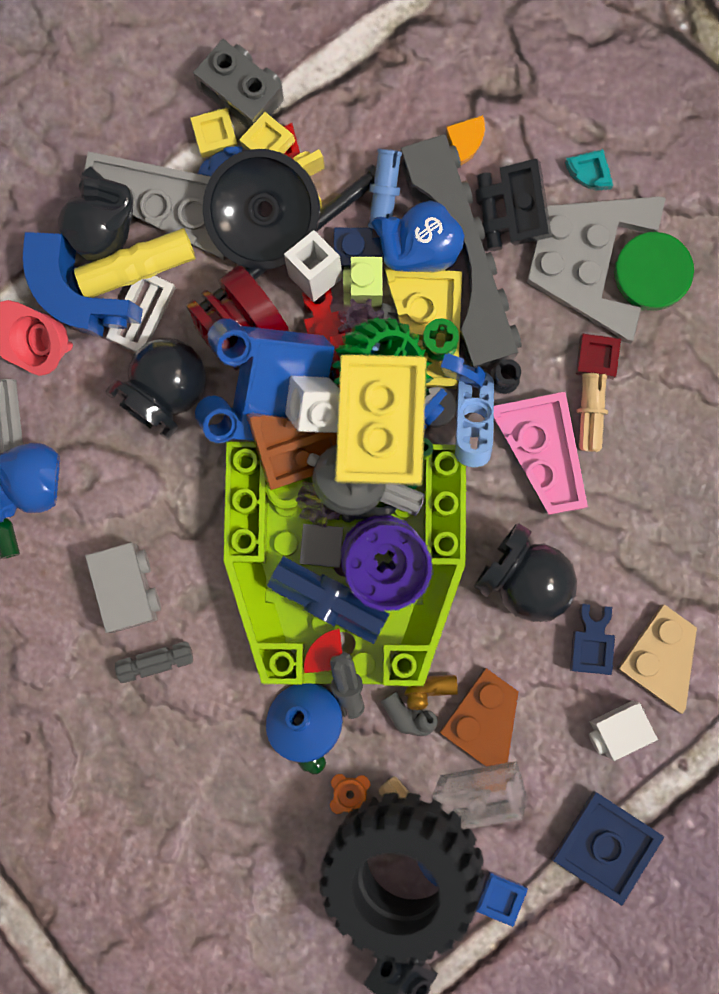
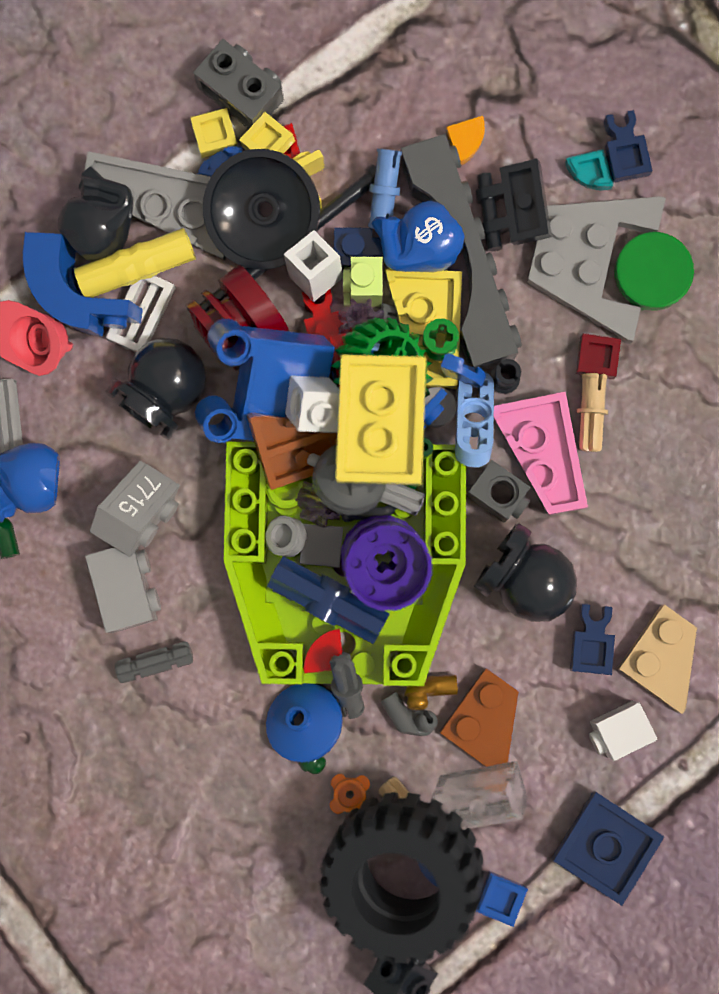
none -> light grey brick [90,460,180,557]
none -> light grey tile [265,516,307,557]
none -> dark grey brick [466,460,531,523]
none -> dark blue plate [603,110,653,183]

